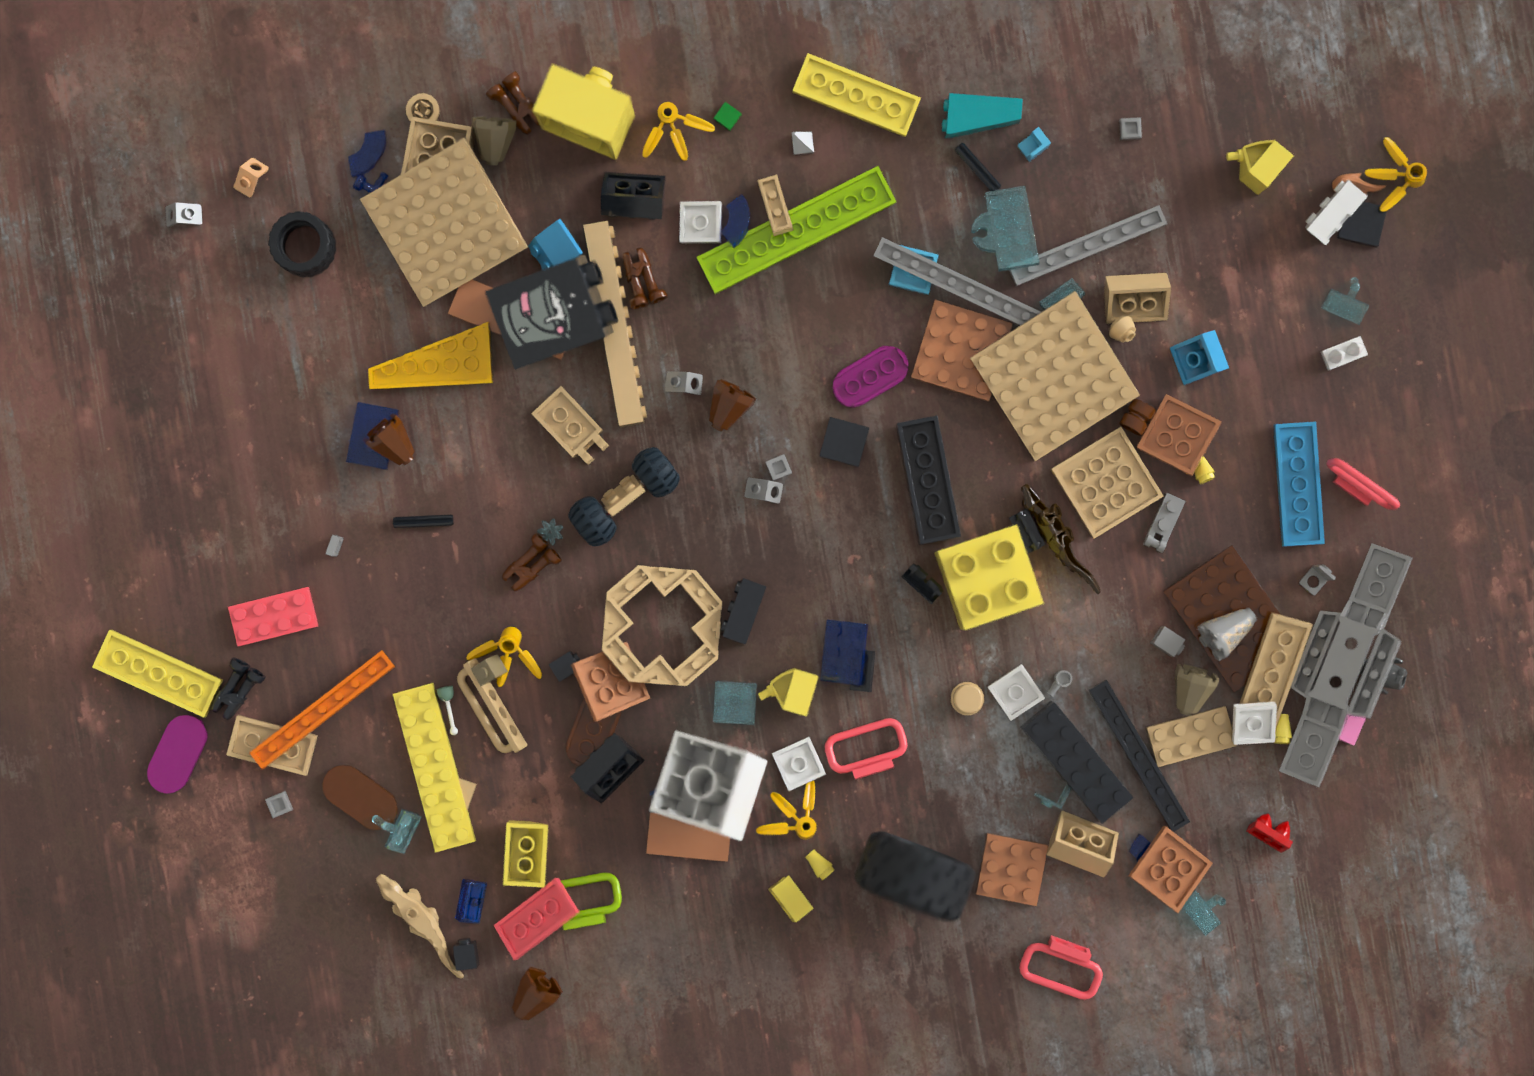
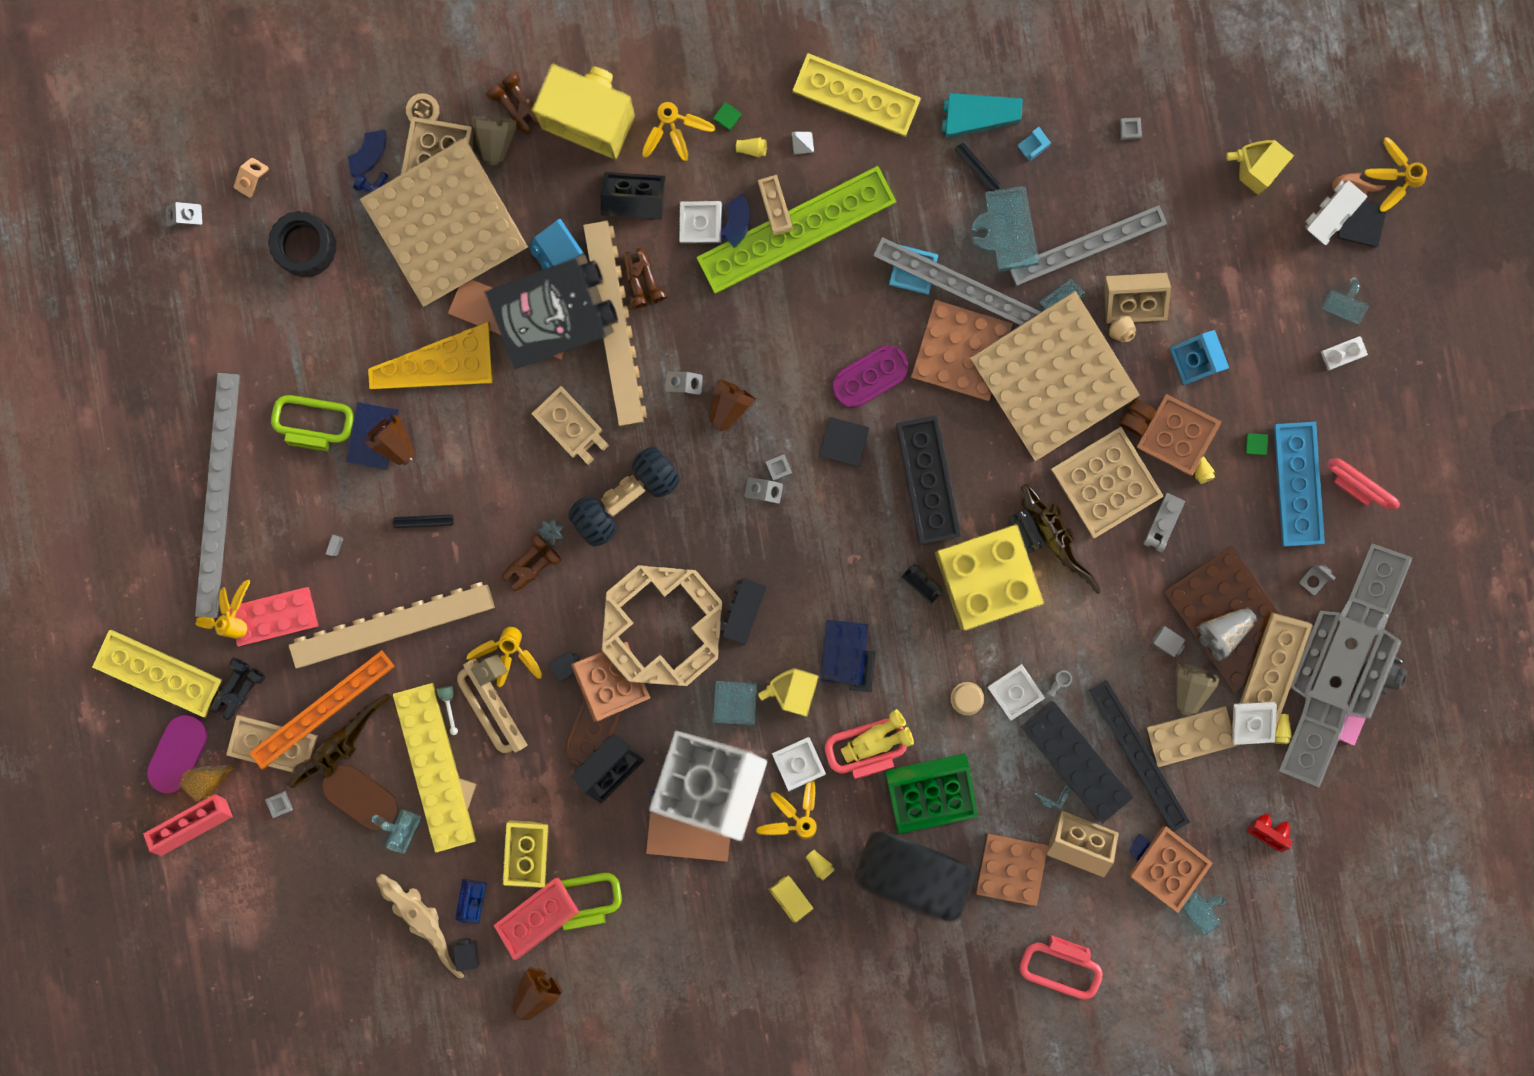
none -> coral brick [143,794,233,856]
none -> clear yellow slope [179,765,235,802]
none -> light grey plate [195,373,240,618]
none -> yellow plant [196,580,250,639]
none -> lime bar [271,395,354,452]
none -> dark brown animal [287,694,391,788]
none -> tan brick [289,582,495,668]
none -> light yellow cone [736,137,767,158]
none -> light yellow piece [841,709,914,763]
none -> green slope [885,753,978,834]
none -> green tile [1245,433,1268,455]

